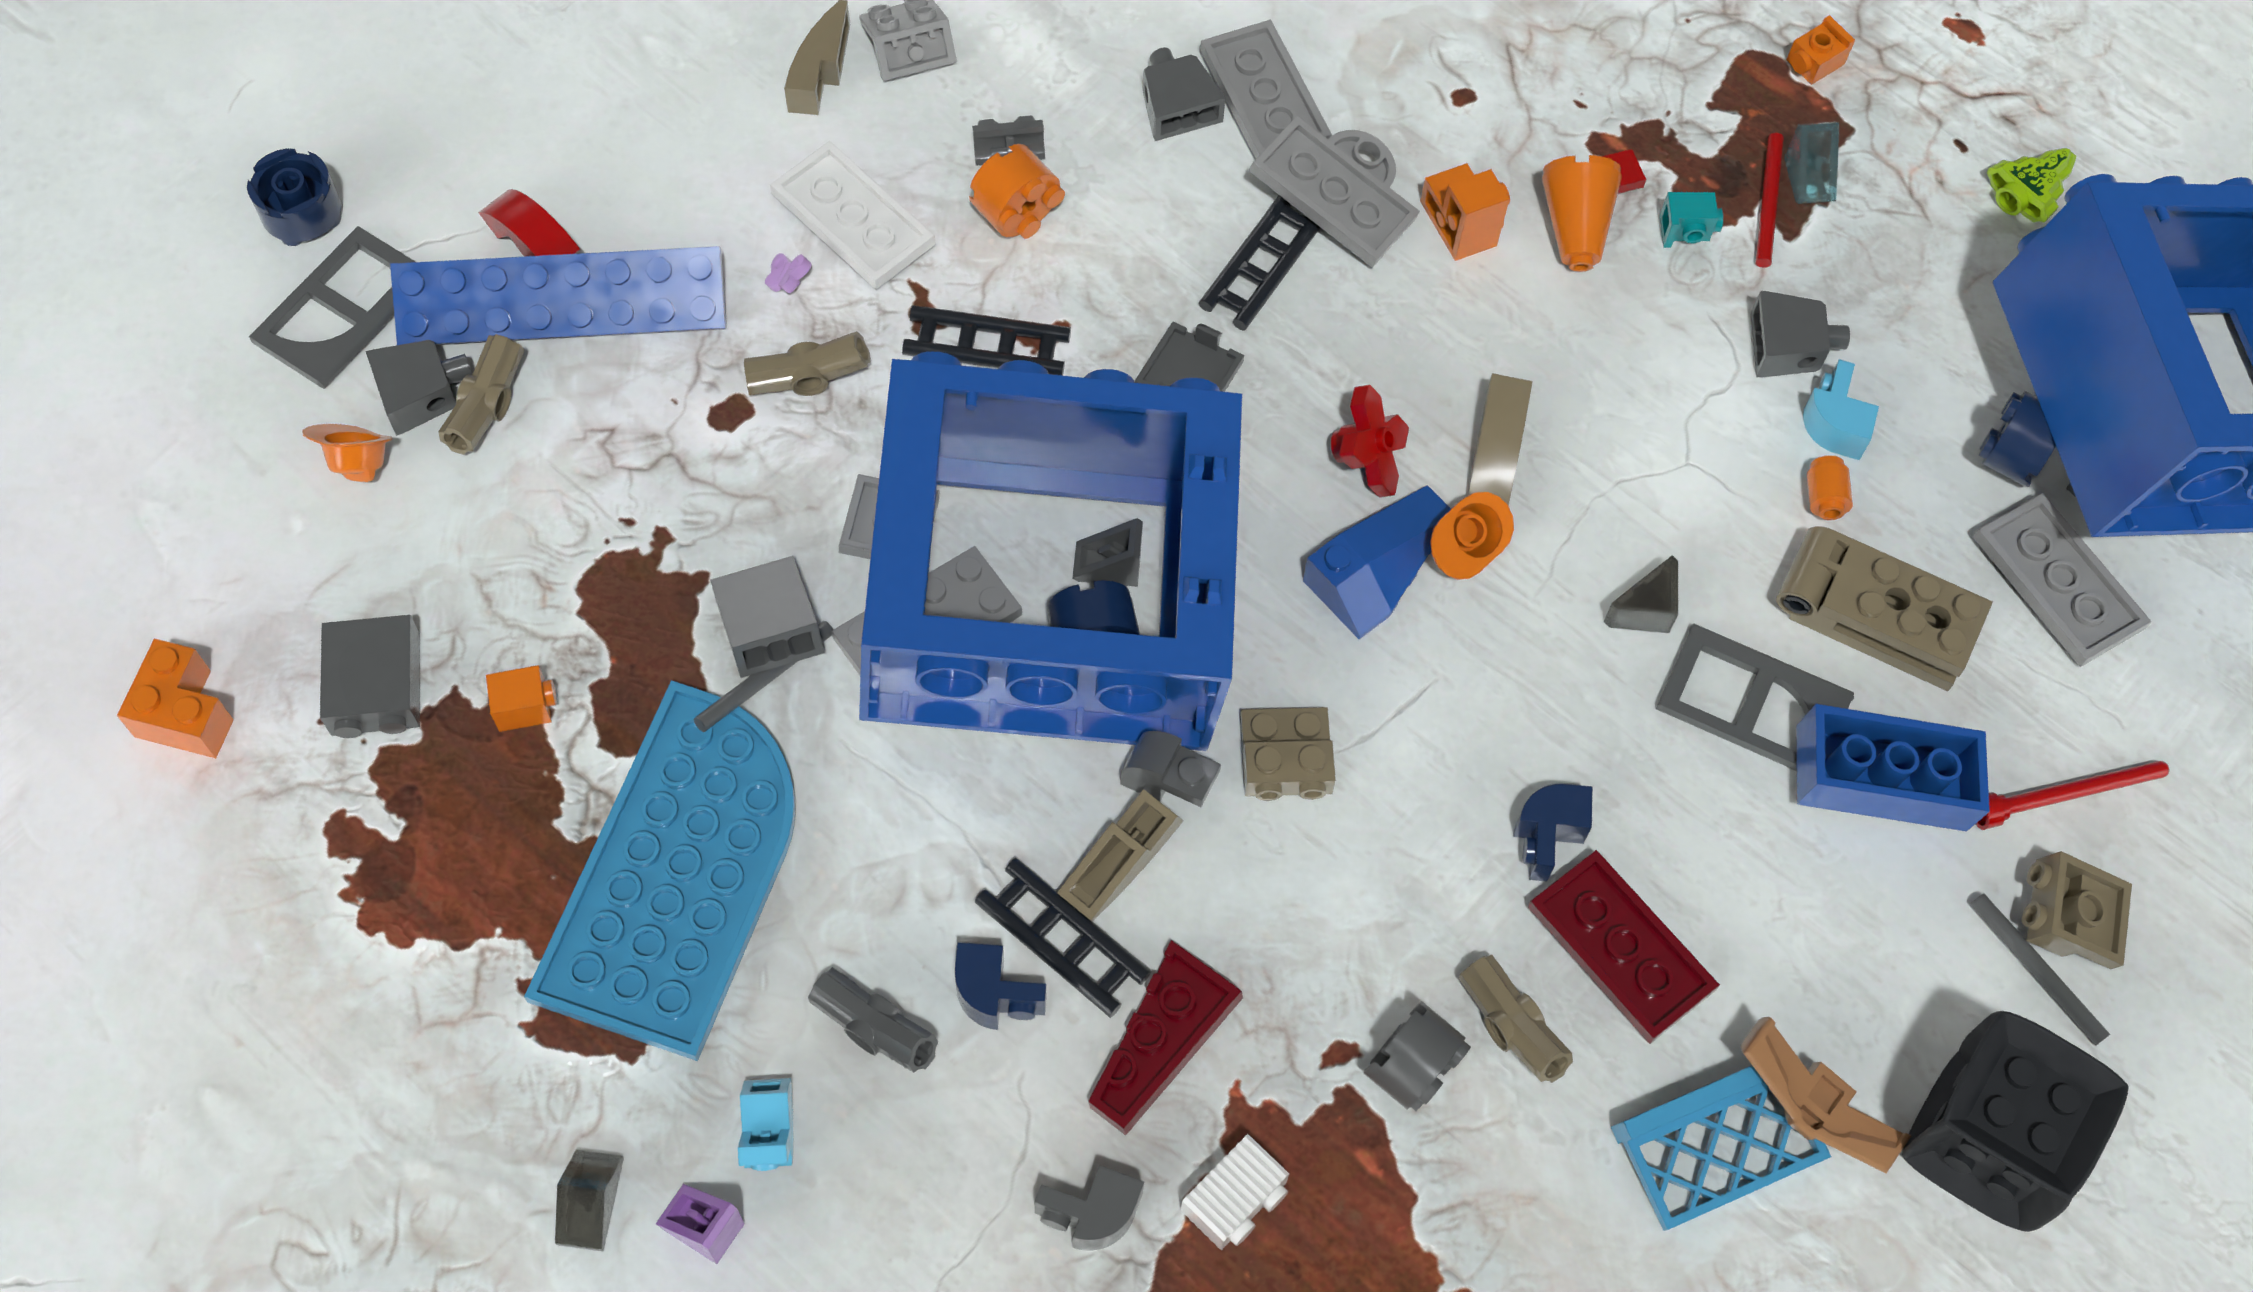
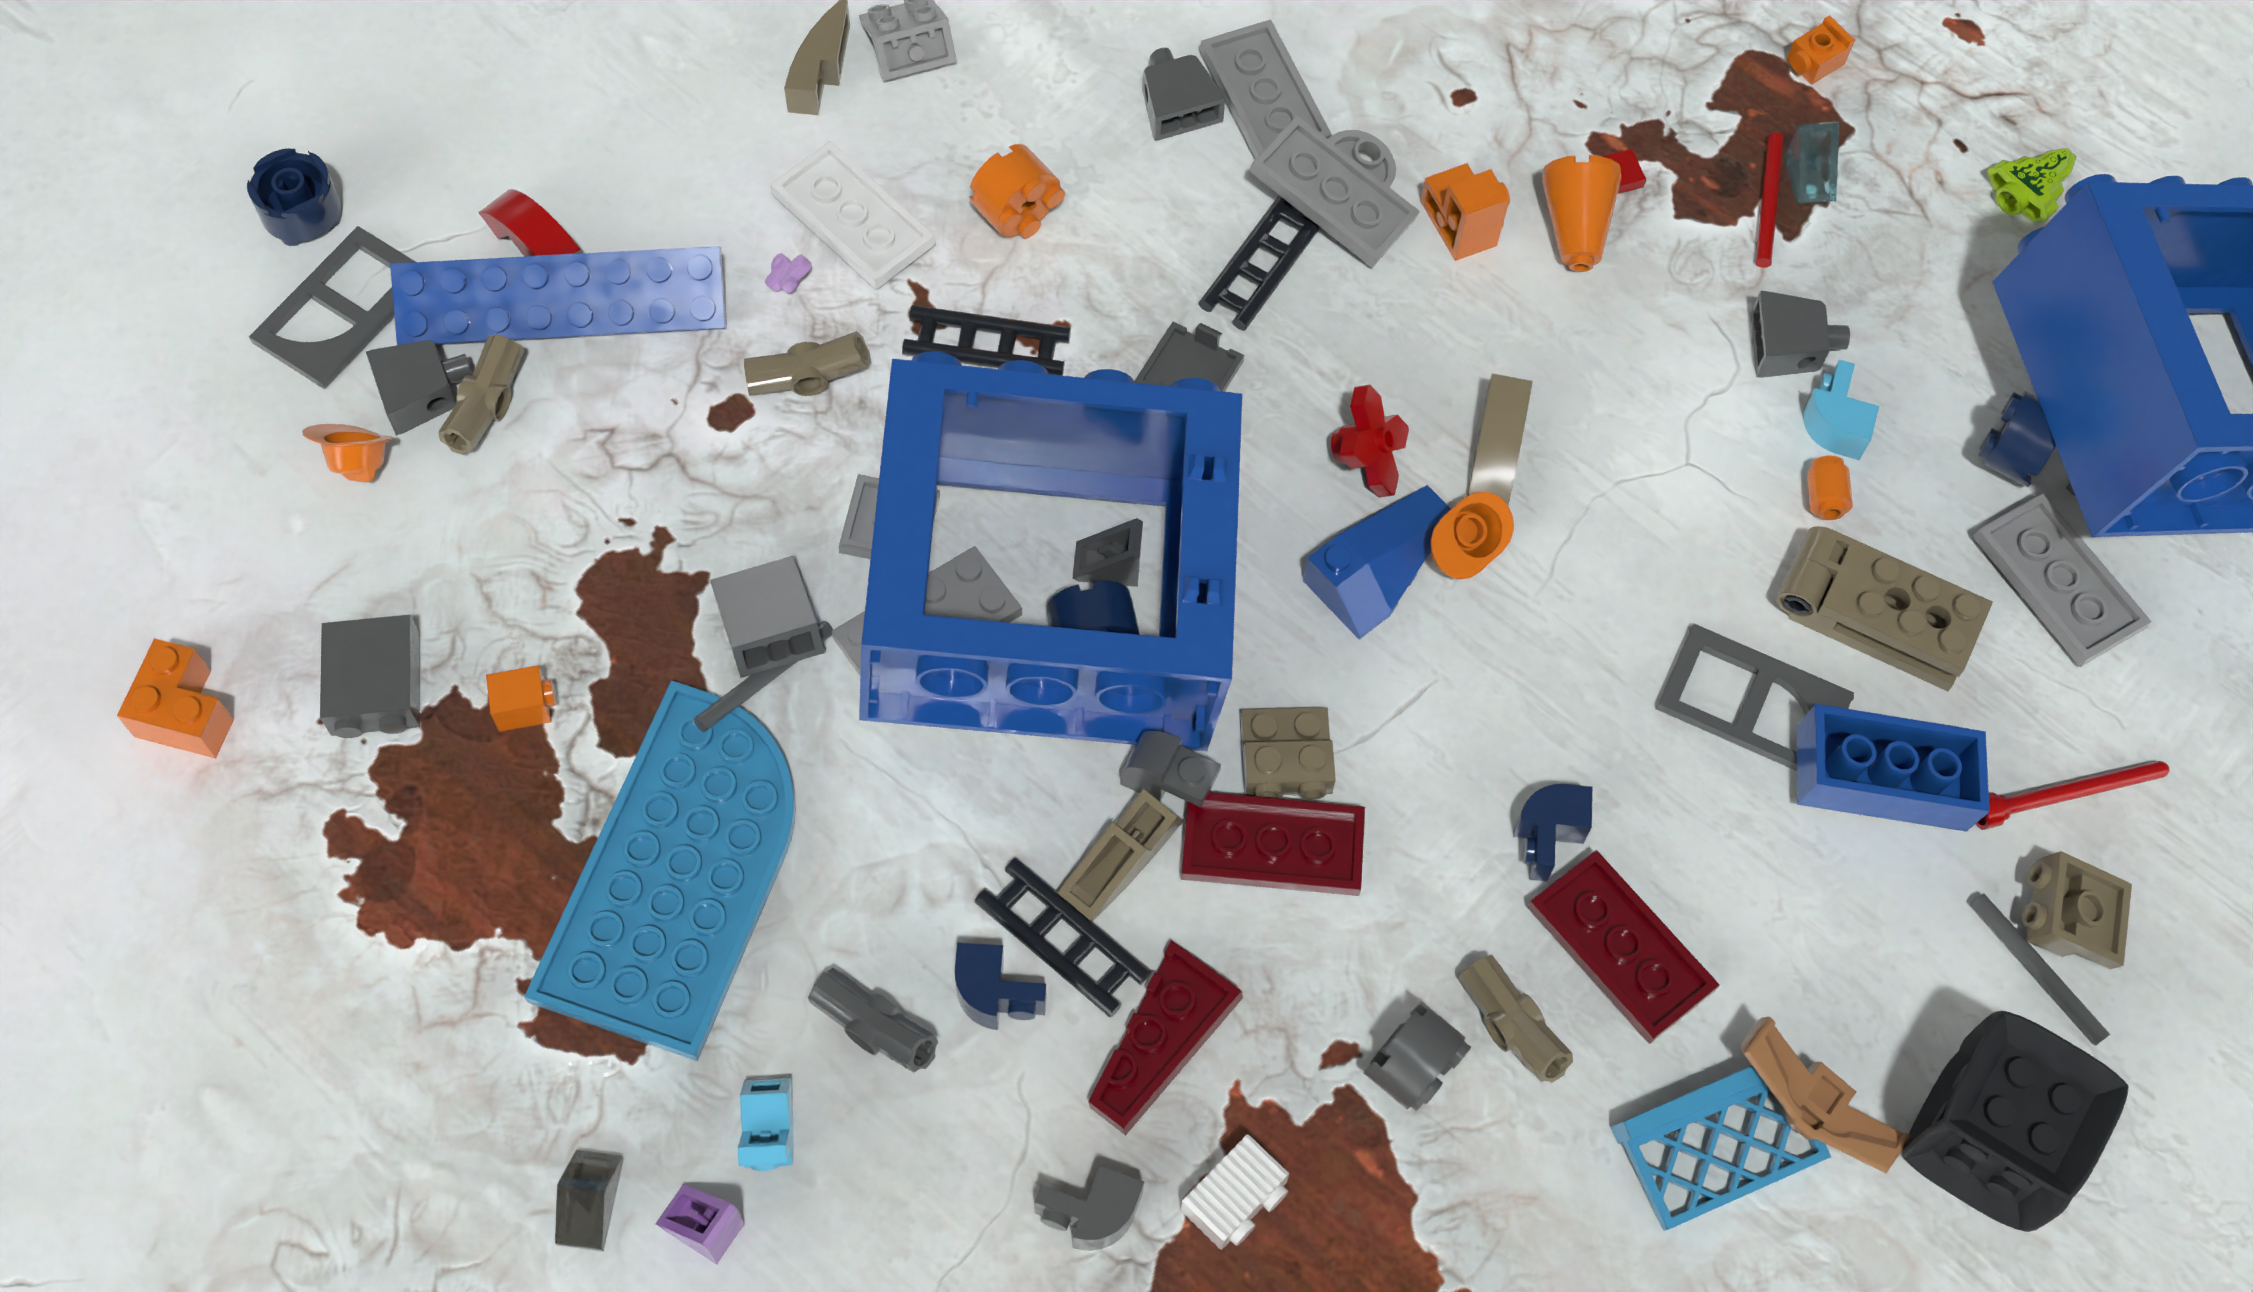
dark grey hips [972,115,1045,165] -> none
clear smoke slope [1604,555,1678,633] -> none
teal brick [1659,192,1723,248] -> none
none -> dark red plate [1181,792,1365,896]

